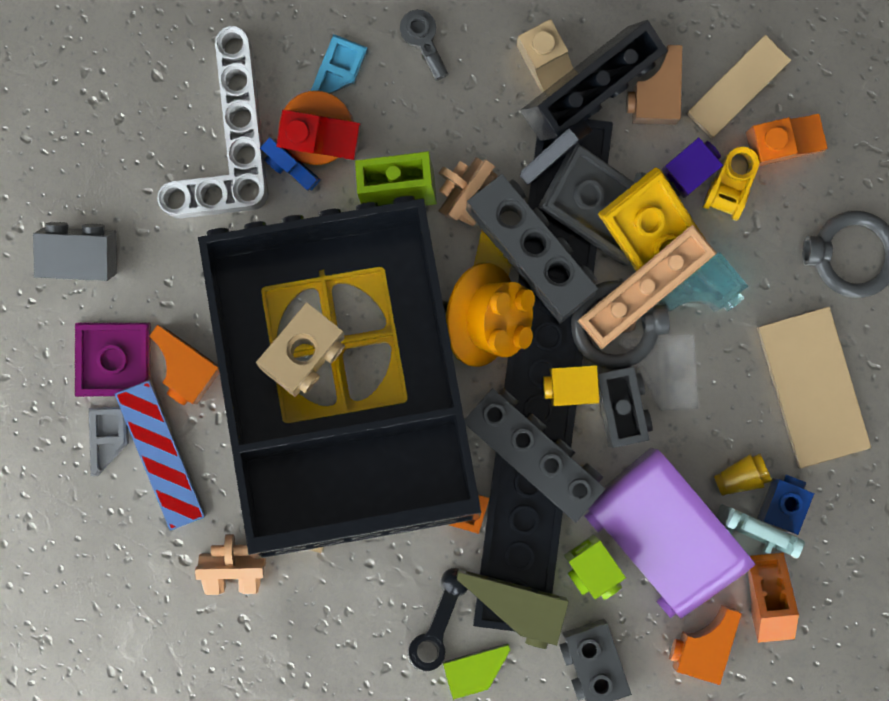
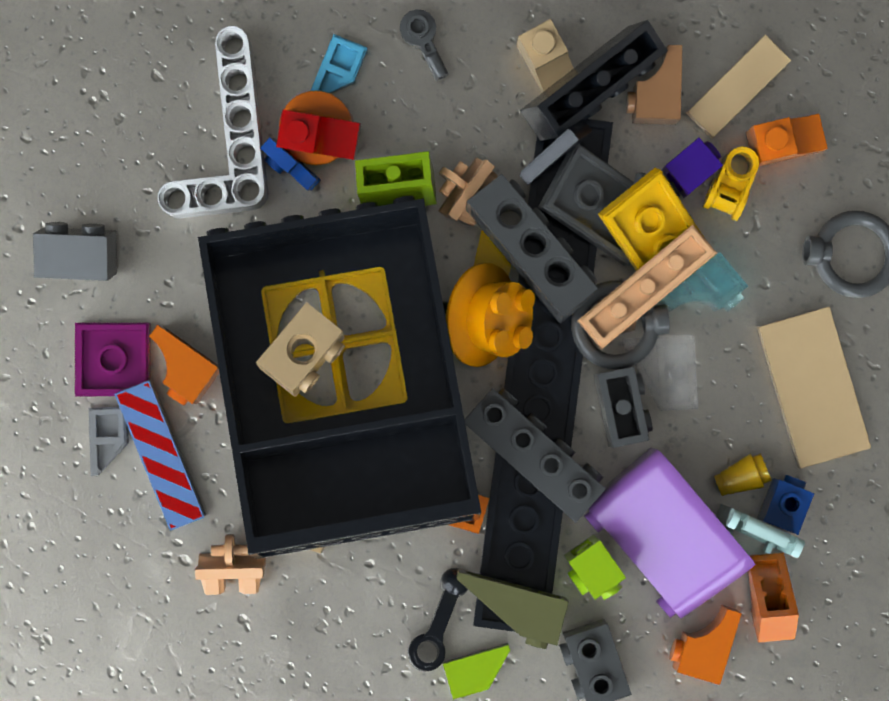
yellow brick [543,366,599,406] -> none

